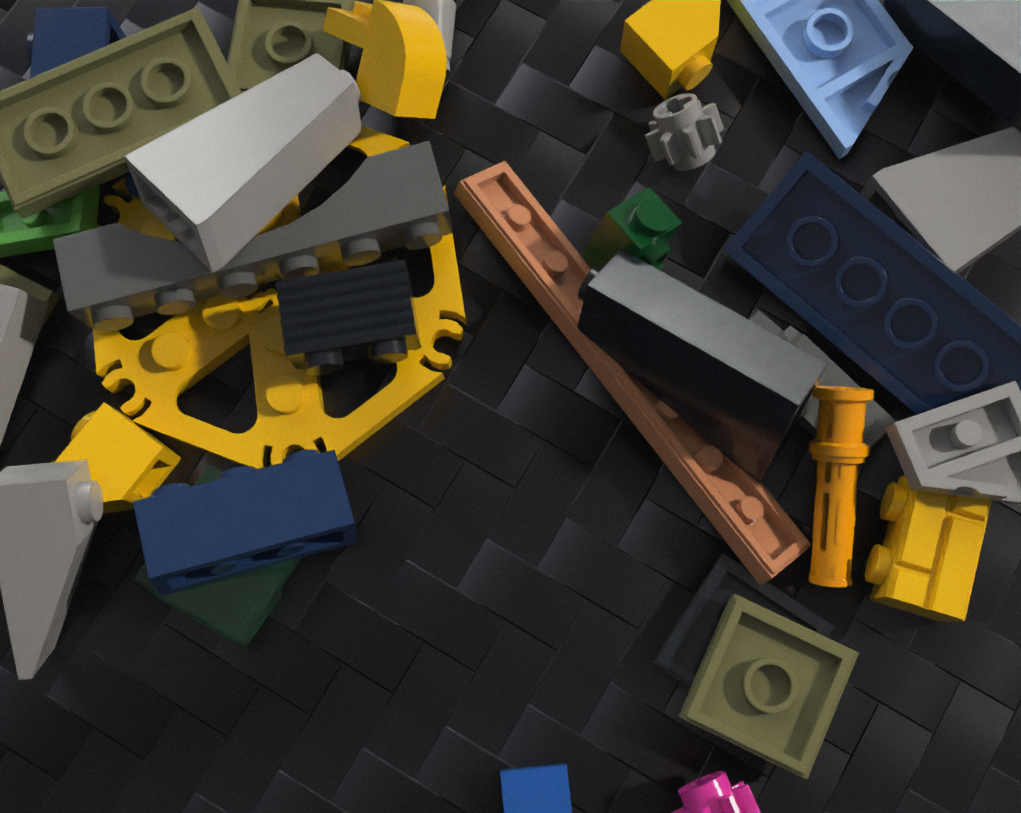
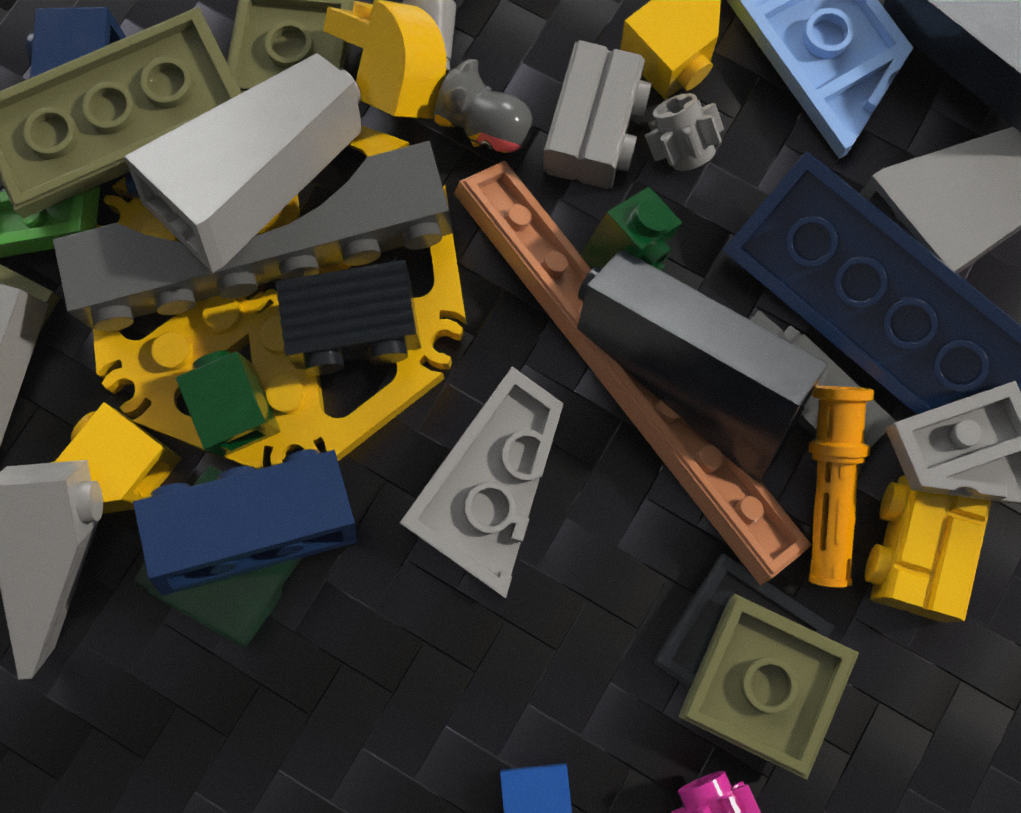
none -> dark green brick [175,350,281,457]
none -> light grey wing [400,367,564,598]
none -> dark grey animal [433,59,534,153]
none -> light grey brick [543,40,652,189]

